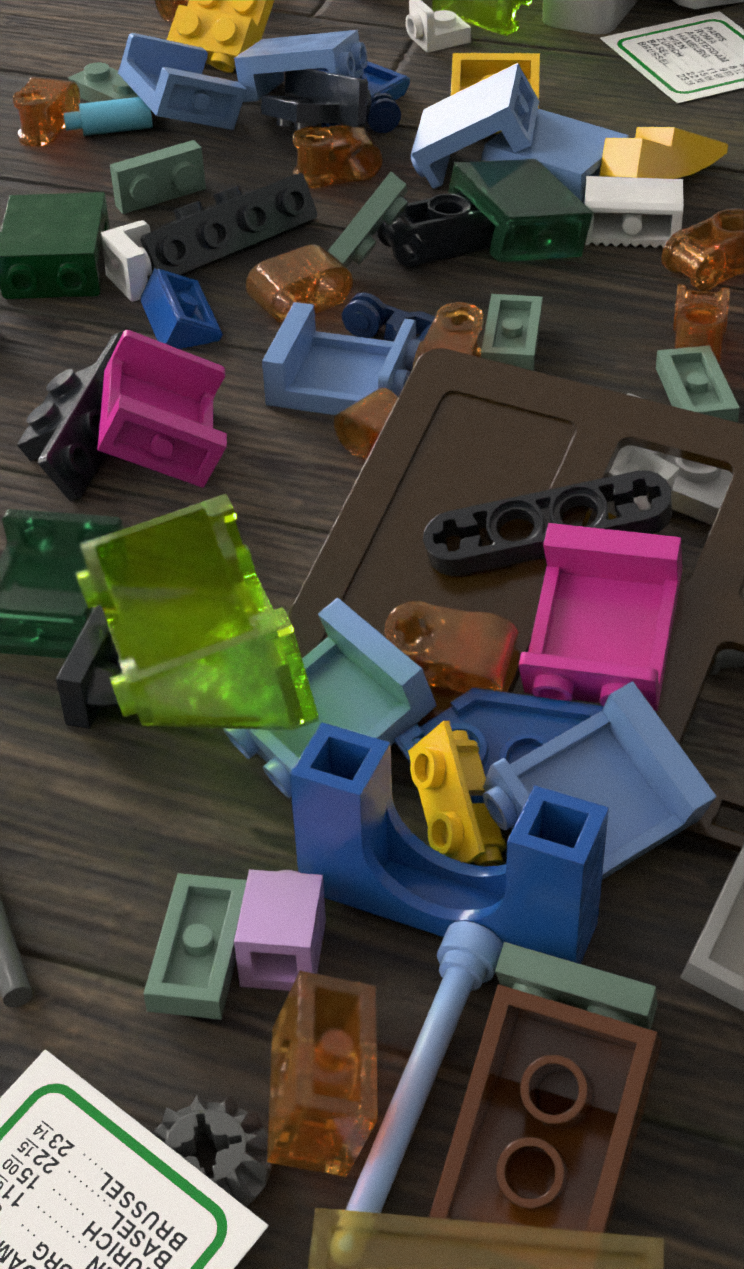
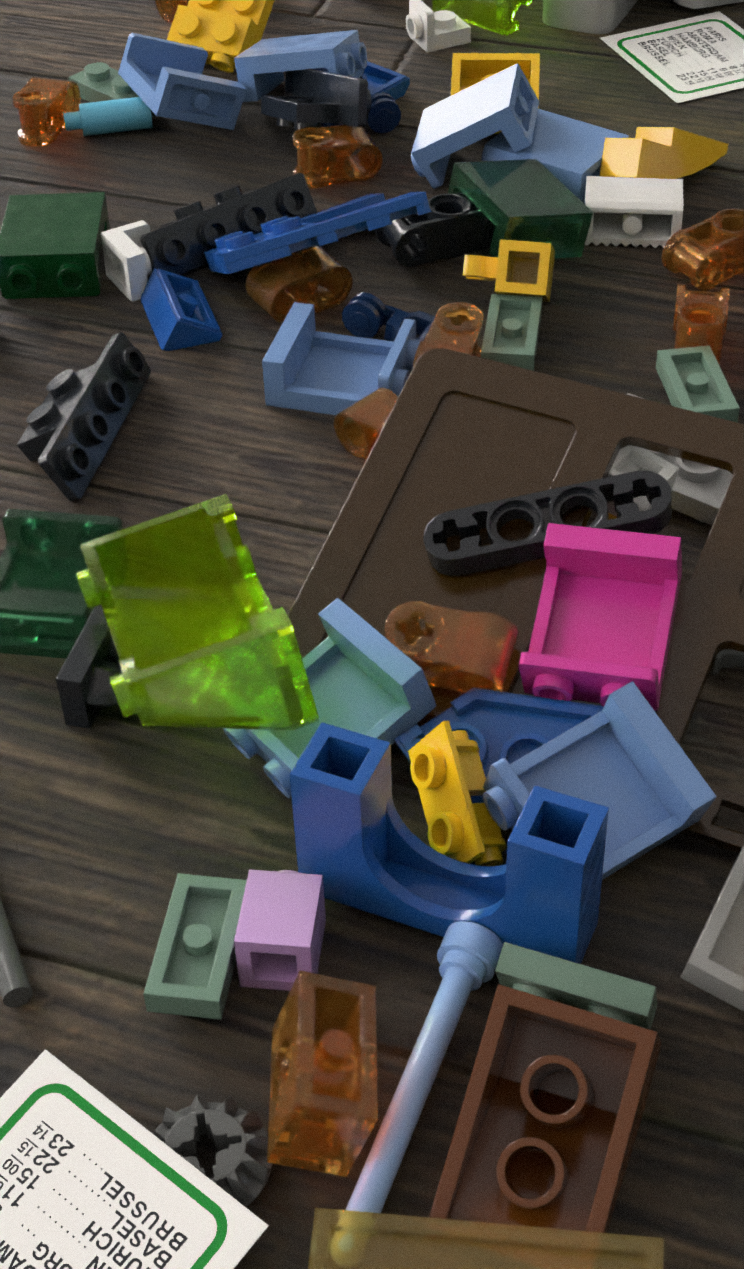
dark pink panel [97,330,227,488] -> none
sand green plate [110,140,206,214] -> none
sand green plate [328,172,409,269] -> none
none -> blue wing [204,192,431,274]
none -> yellow brick [463,239,555,302]

